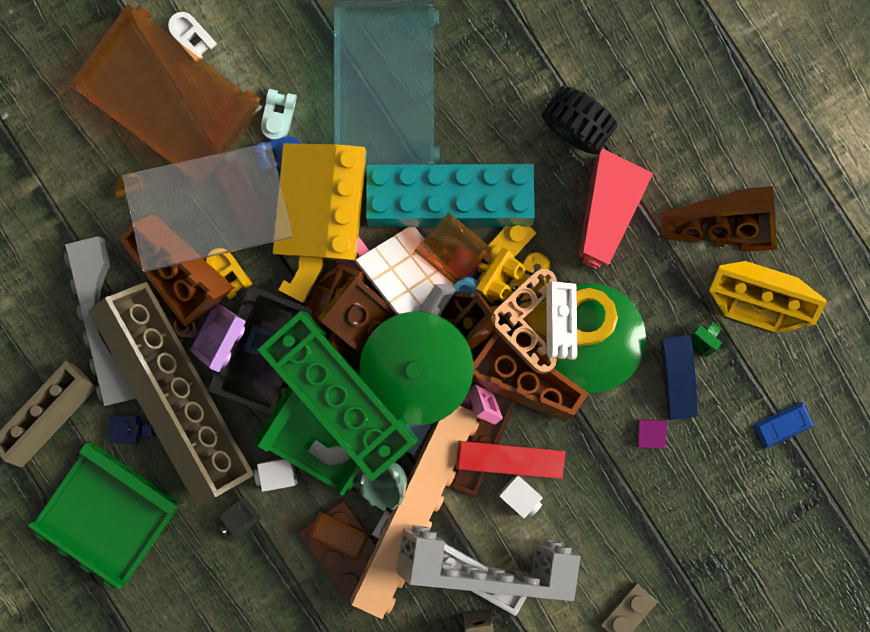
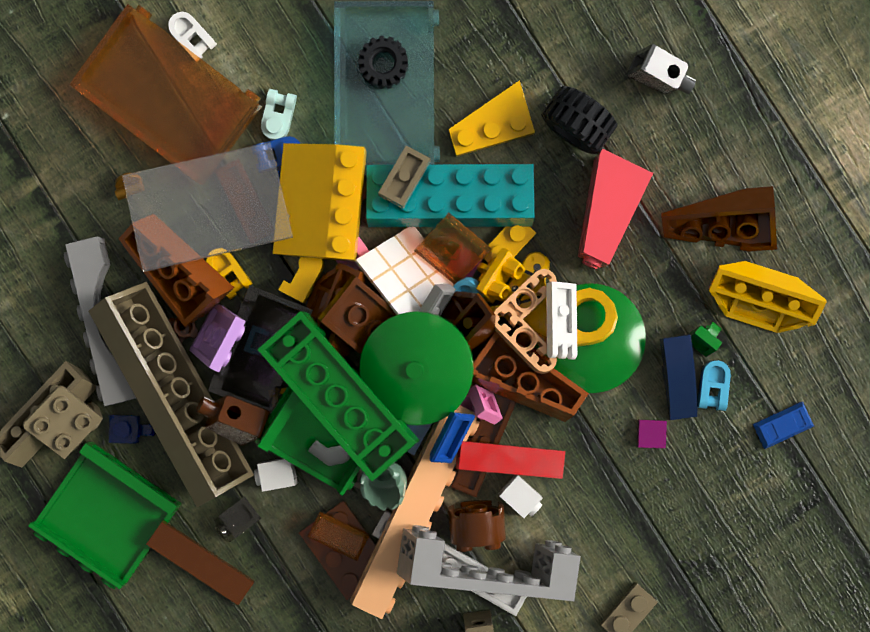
none -> dark tan bracket [23,385,103,459]
none -> reddish brown tile [146,520,254,605]
none -> reddish brown torso [196,395,270,446]
none -> black tyre [358,36,408,89]
none -> dark tan plate [378,146,431,209]
none -> blue tile [430,412,475,463]
none -> reddish brown brick [448,500,506,552]
none -> yellow wing [449,80,535,157]
none -> dark grey torso [626,44,696,94]
none -> medium azure plate [697,360,731,411]

